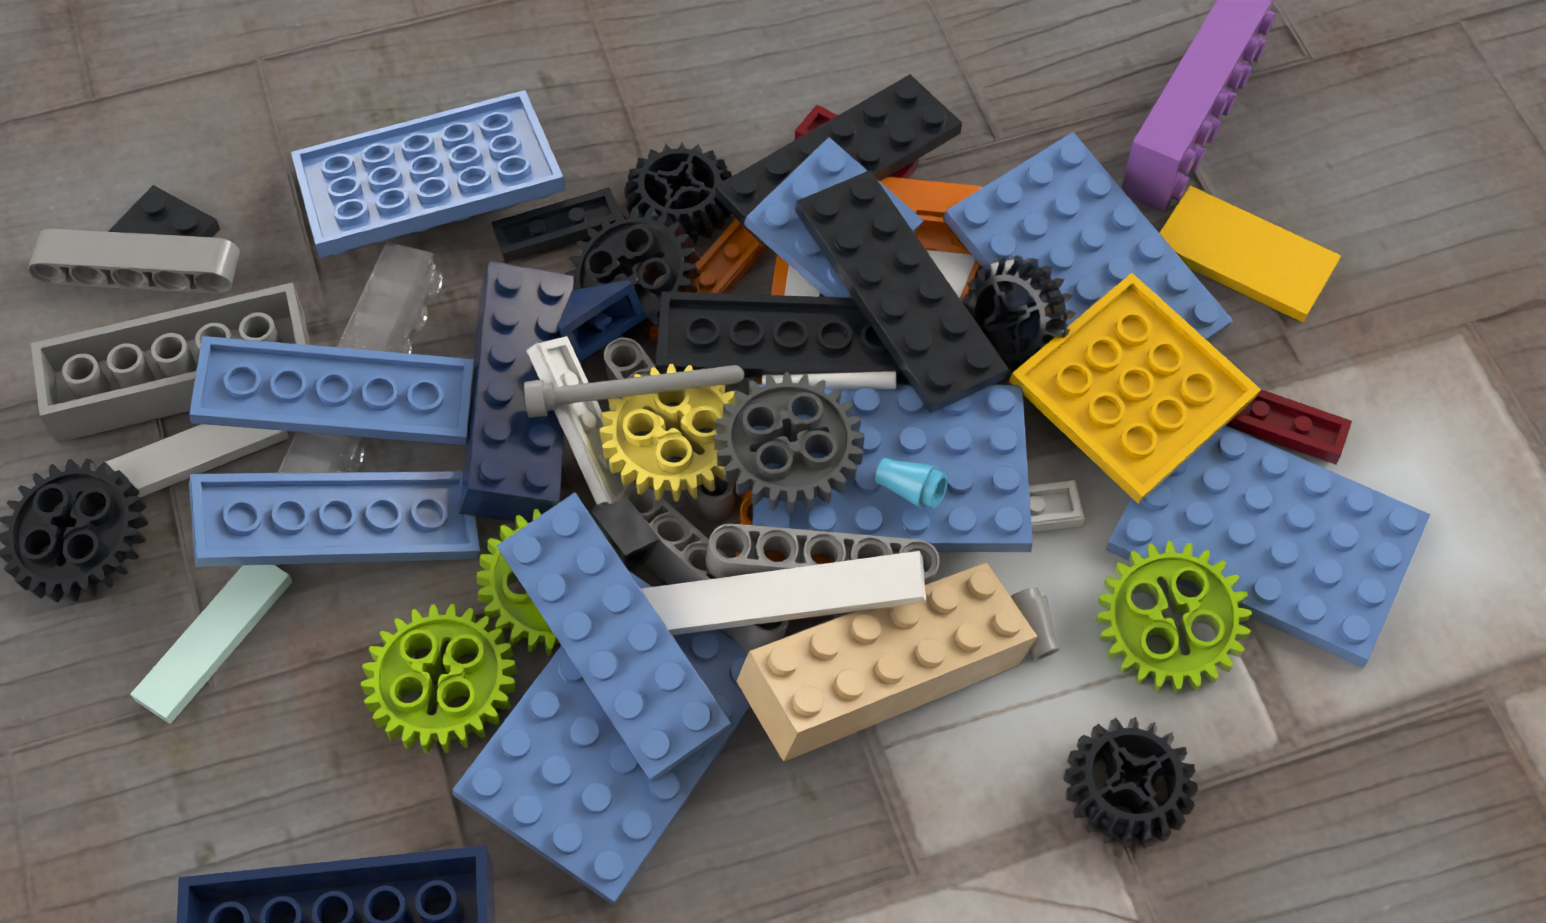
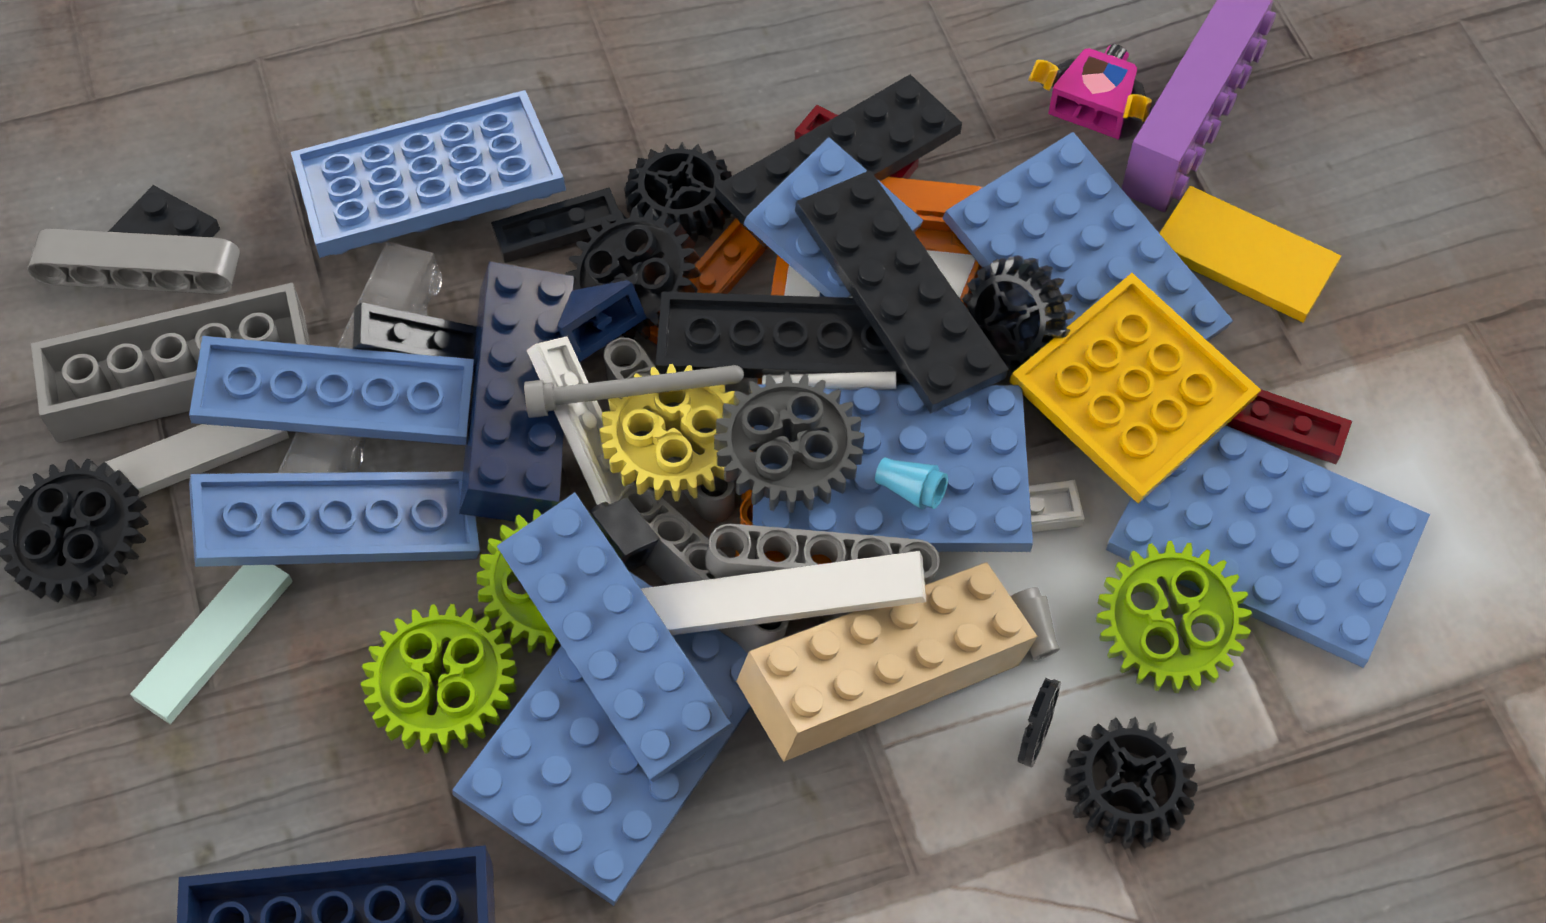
none -> plate [353,302,477,359]
none -> black wheel [1017,678,1061,768]
none -> torso [1028,44,1152,140]

